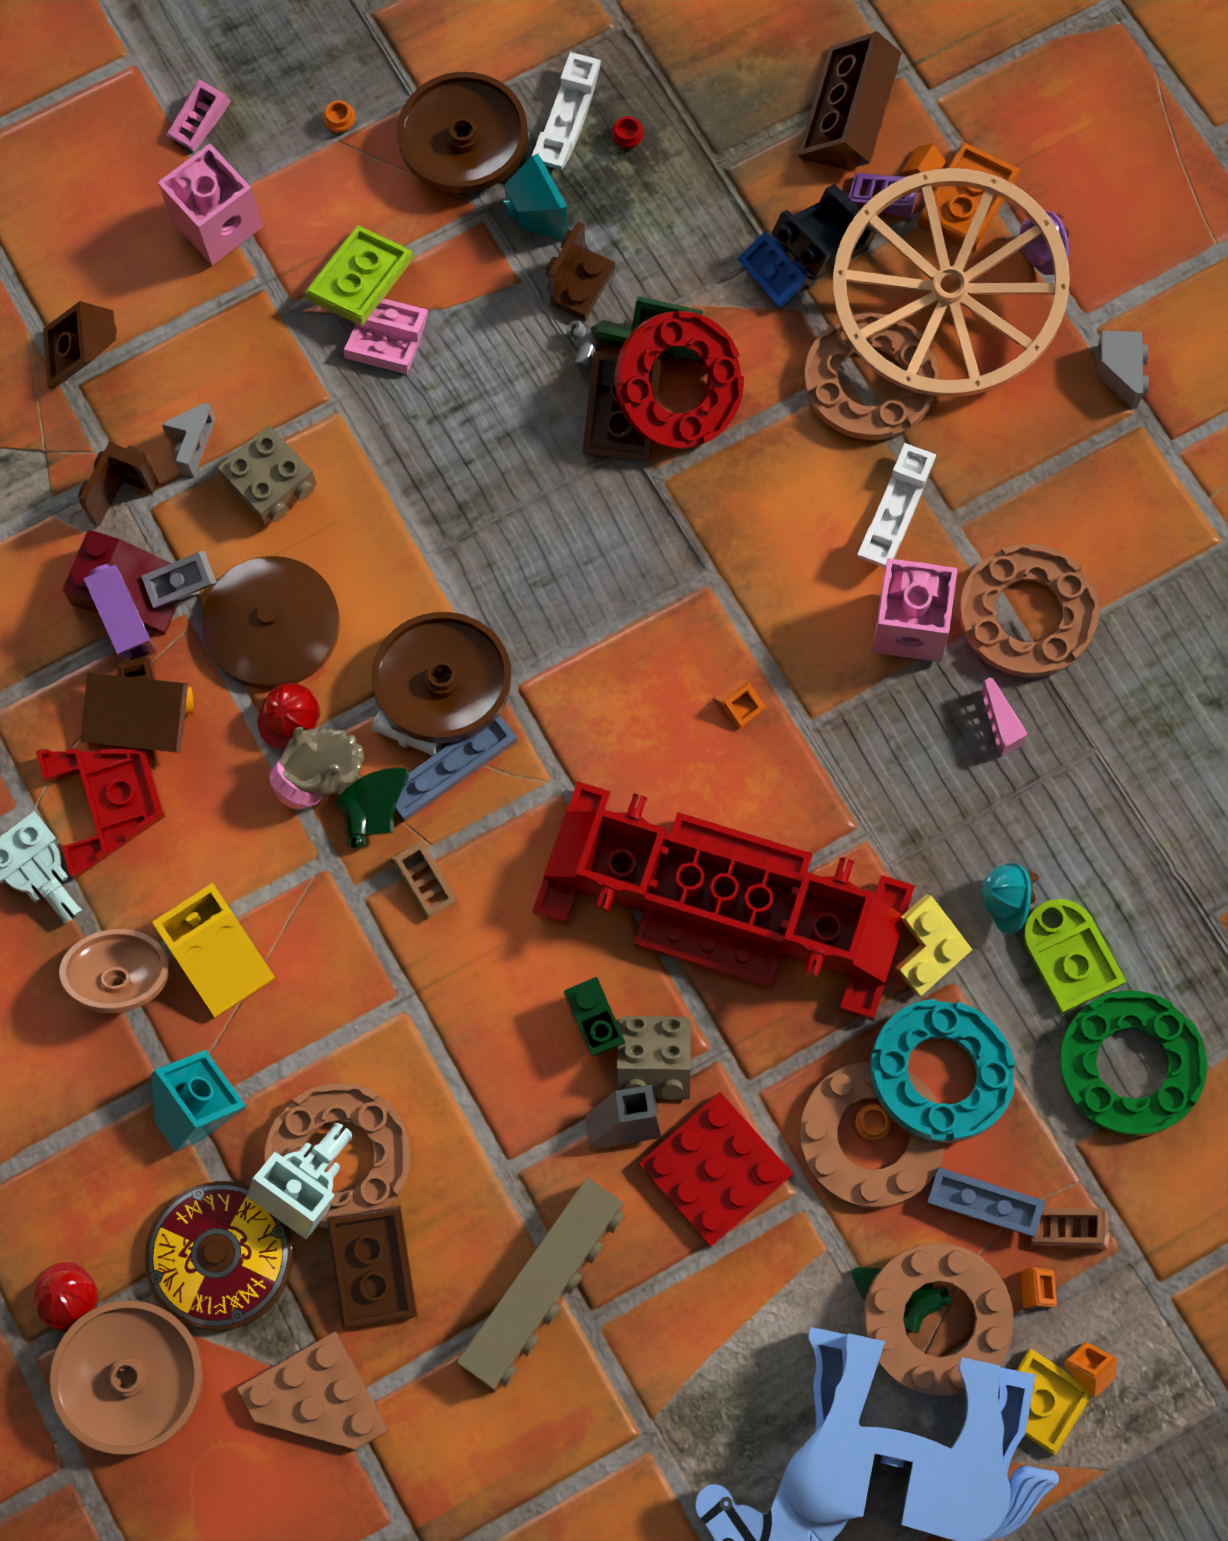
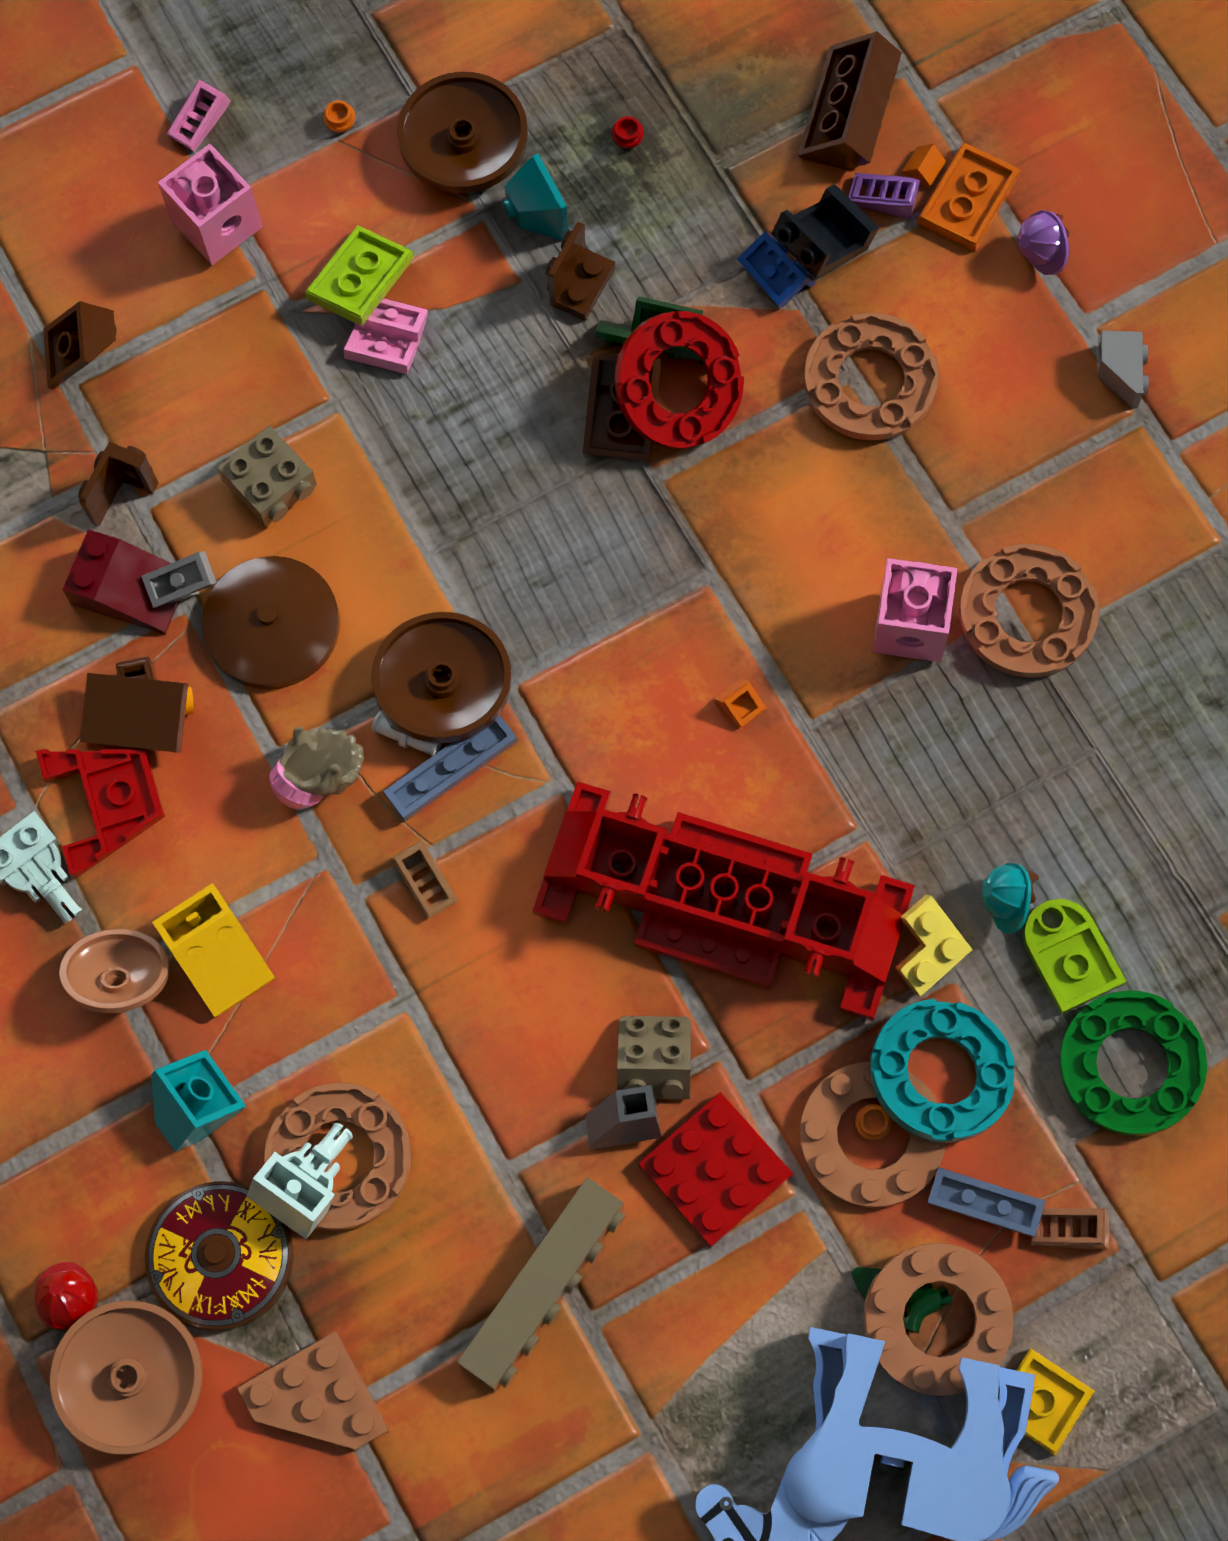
medium lavender slope [83,564,156,661] -> none
light grey slope [162,403,216,478] -> none
red piece [257,683,321,749] -> none
reddish brown tile [327,1205,418,1329] -> none
dark green arm [335,767,409,848] -> none
white slope [532,52,601,170] -> none
dark green slope [564,977,625,1057] -> none
light grey arm [567,320,598,371] -> none
light nougat wheel [833,168,1070,397] -> none
white slope [857,443,936,568] -> none
bright pink slope [981,677,1028,757] -> none
orange slope [1020,1267,1057,1309] -> none
orange slope [1064,1341,1117,1398] -> none

